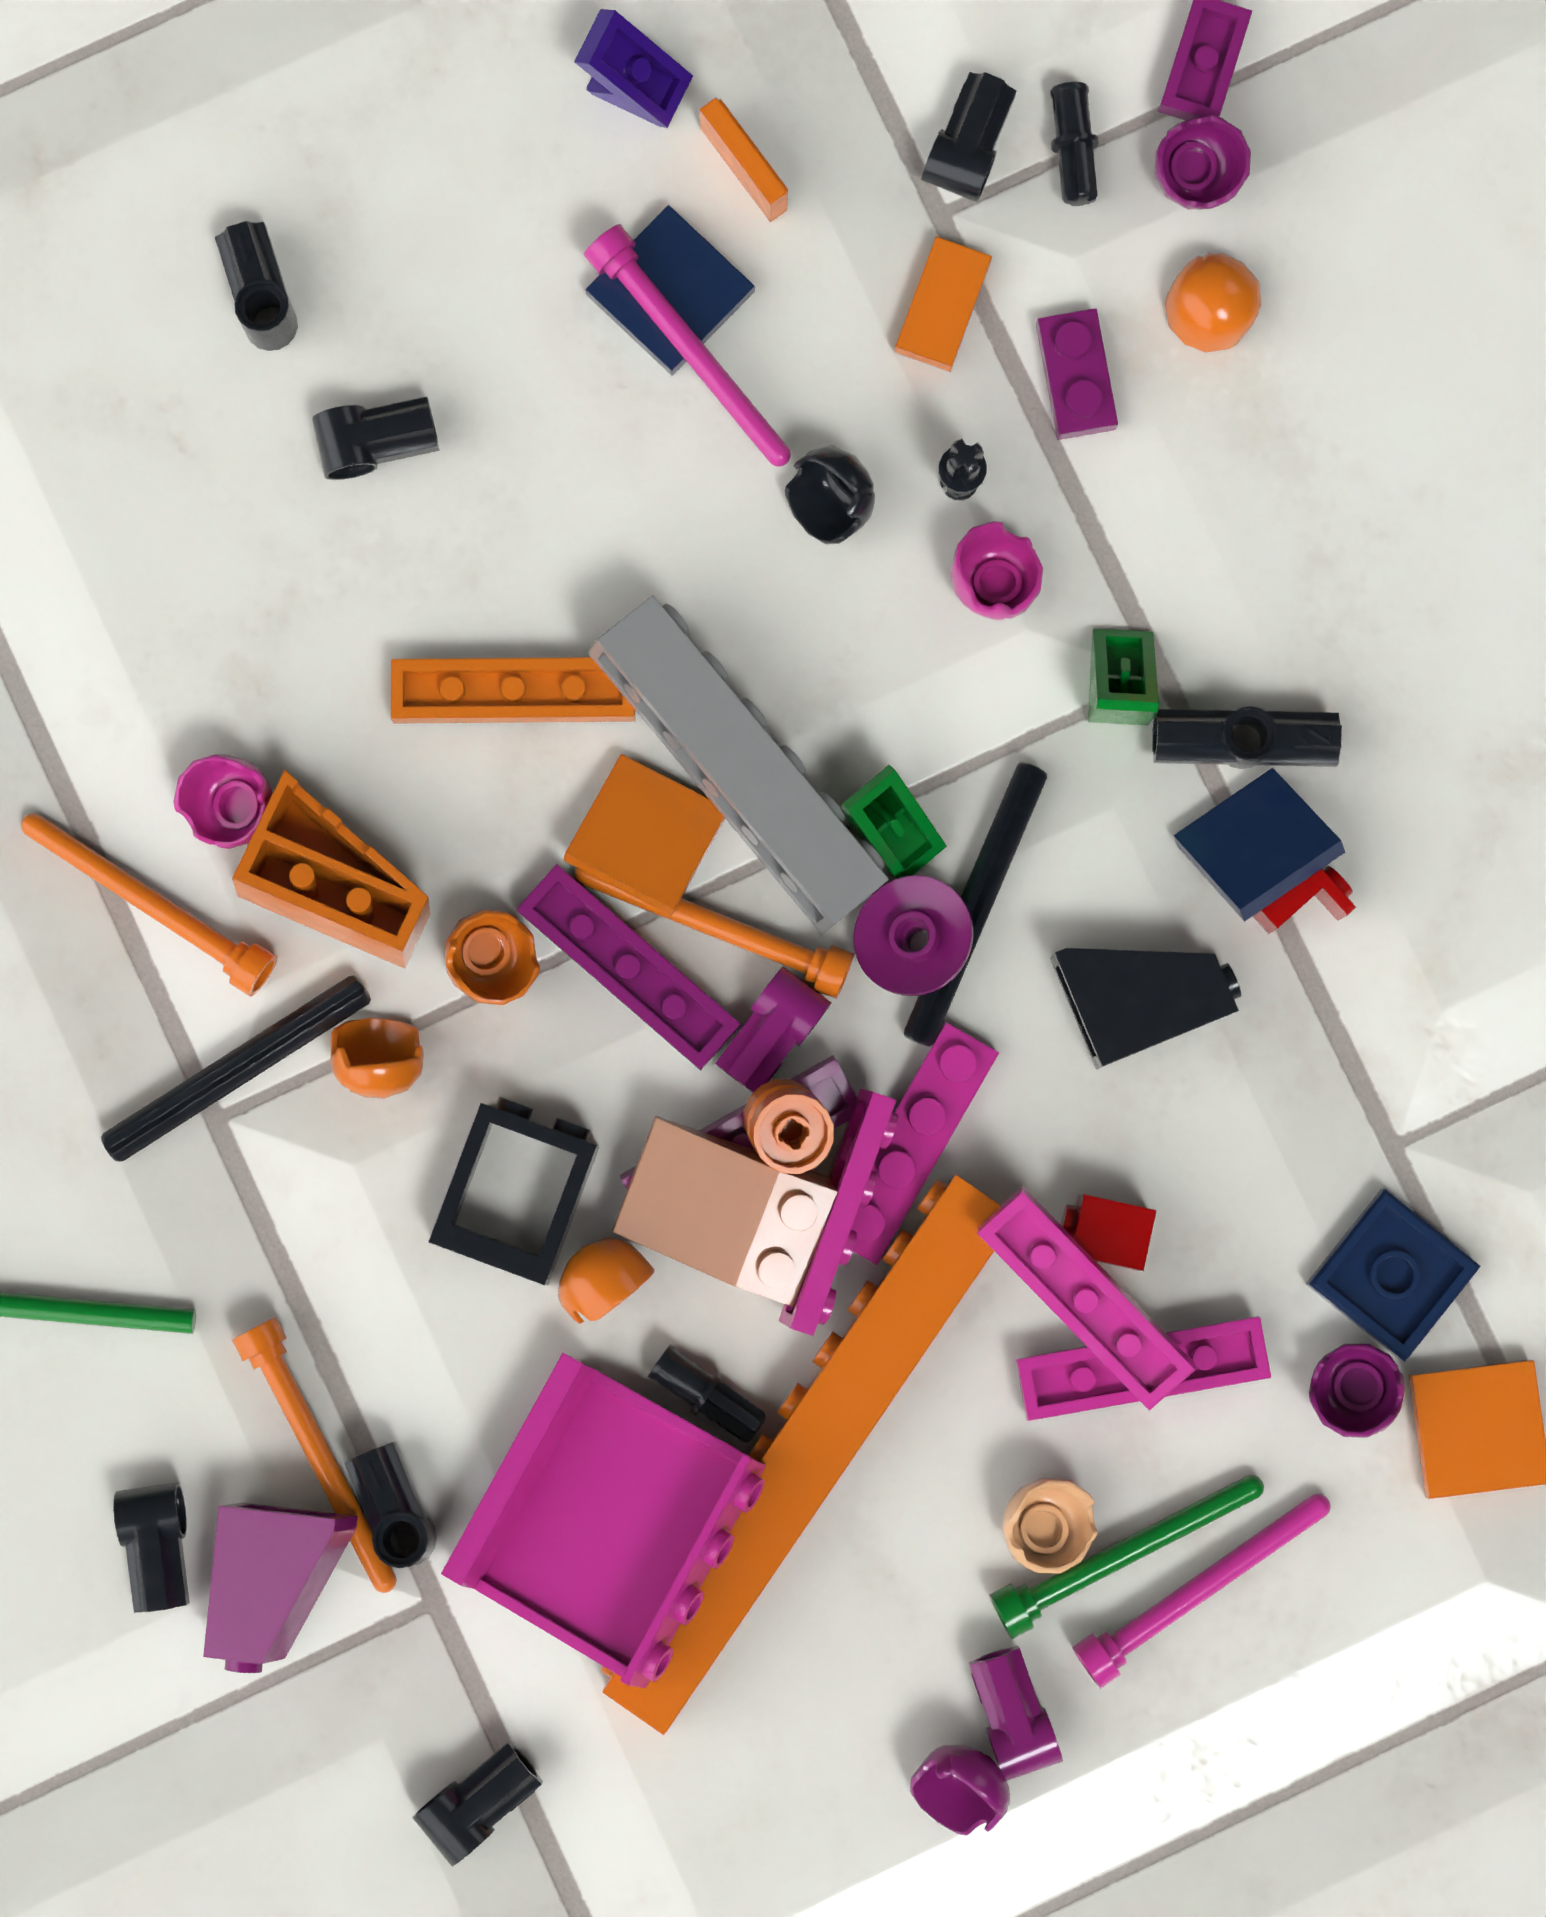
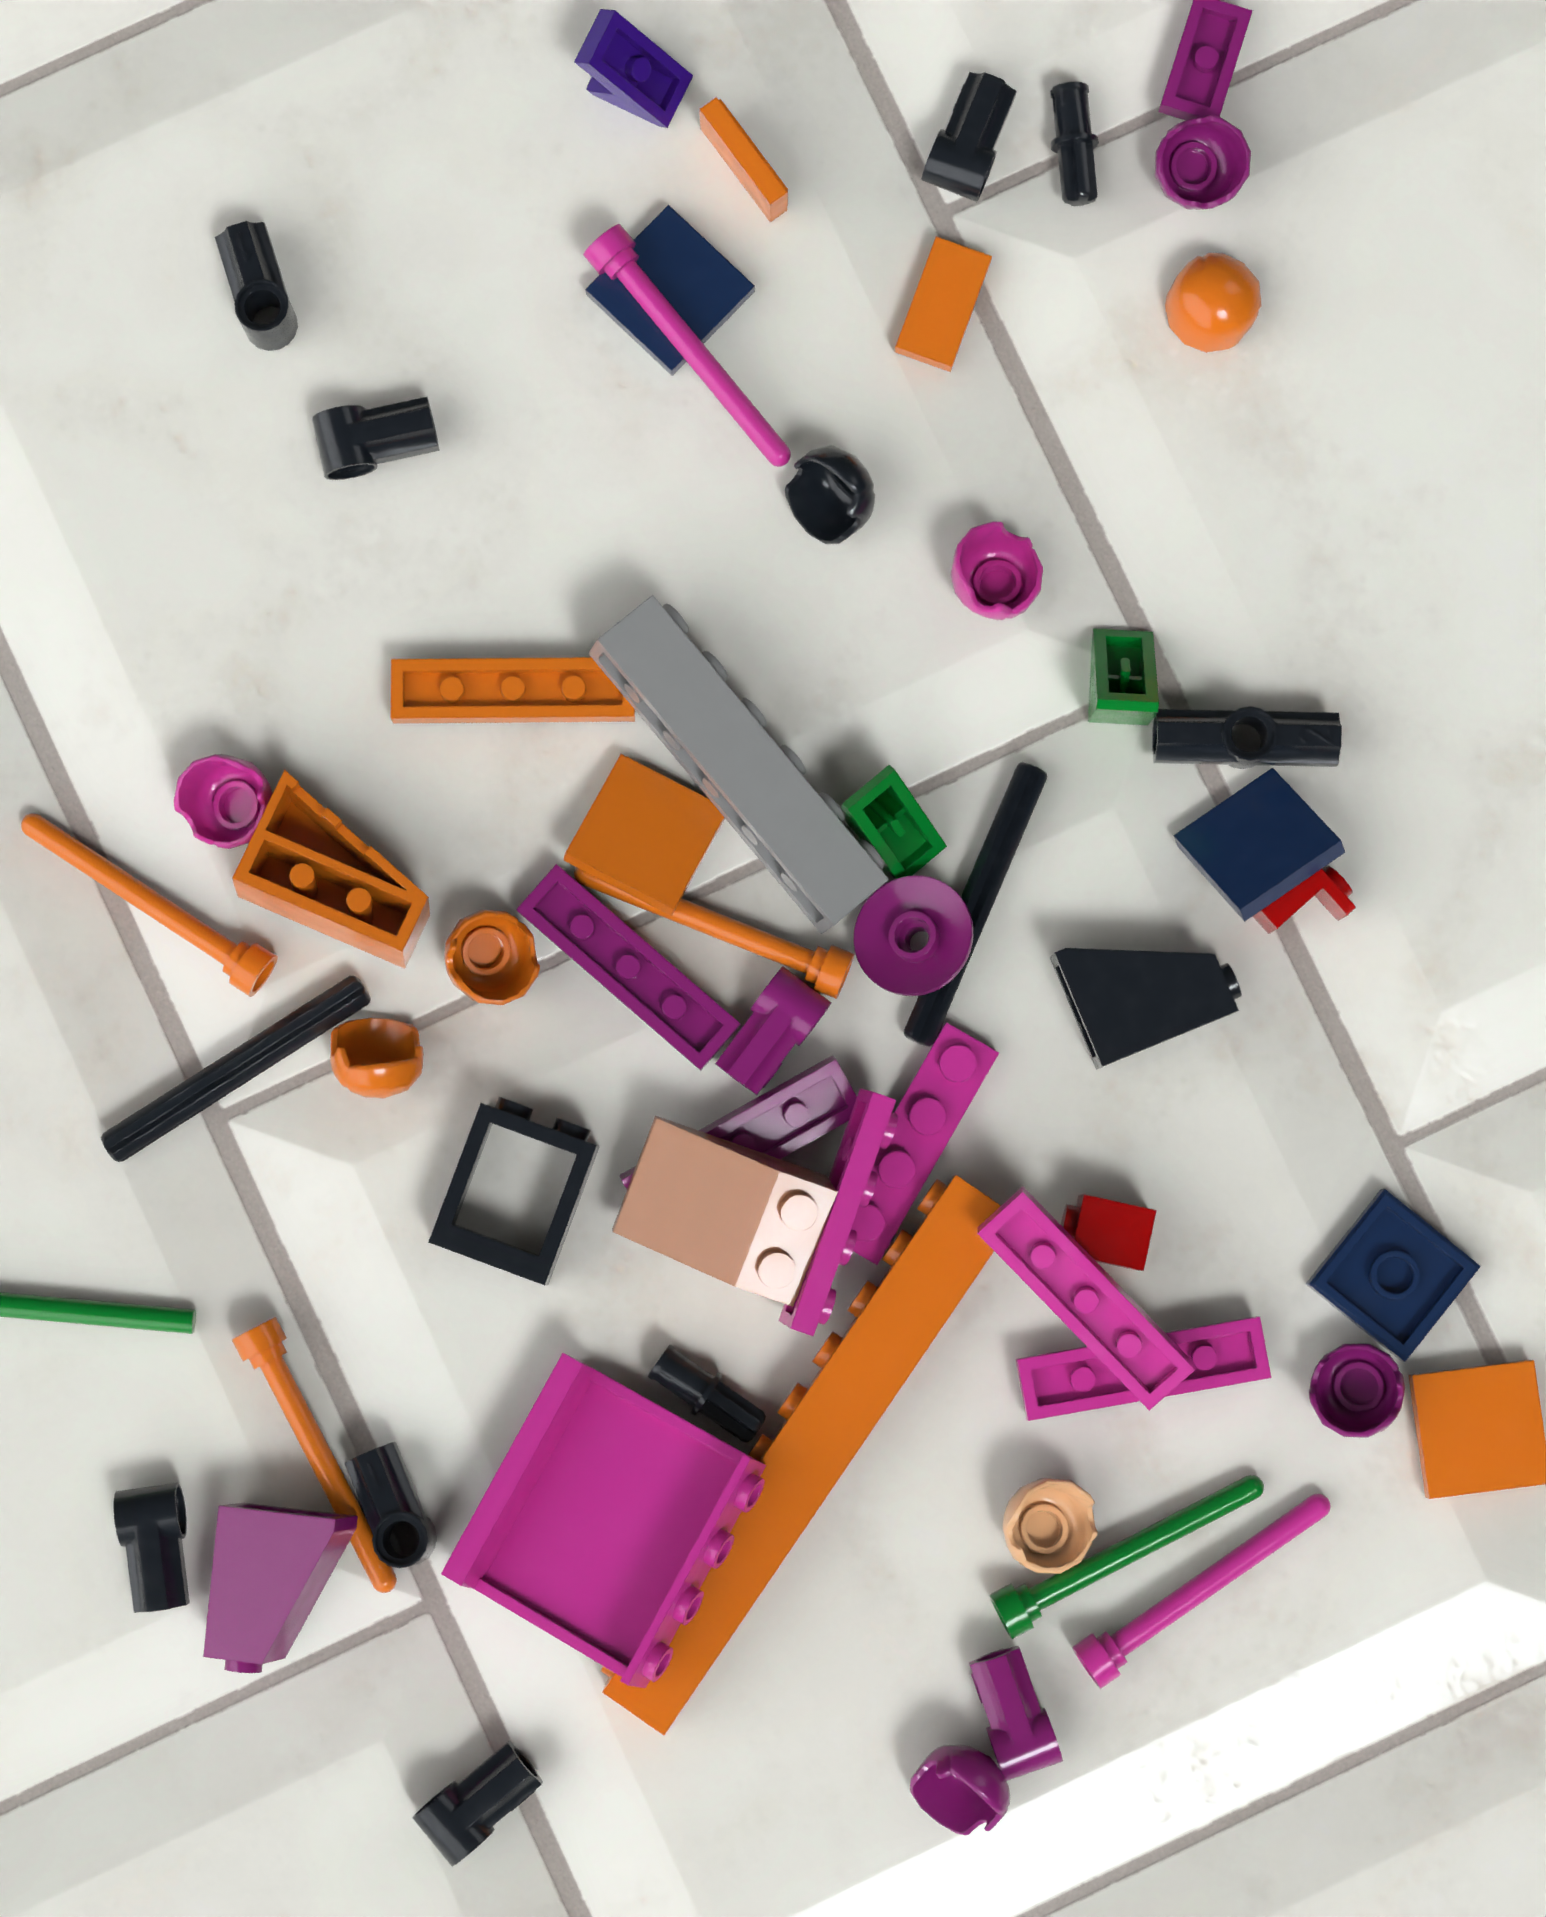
orange hair [558,1238,655,1324] -> none
orange wheel [743,1079,834,1174] -> none
black axle [938,439,987,501] -> none
magenta plate [1036,308,1118,440] -> none

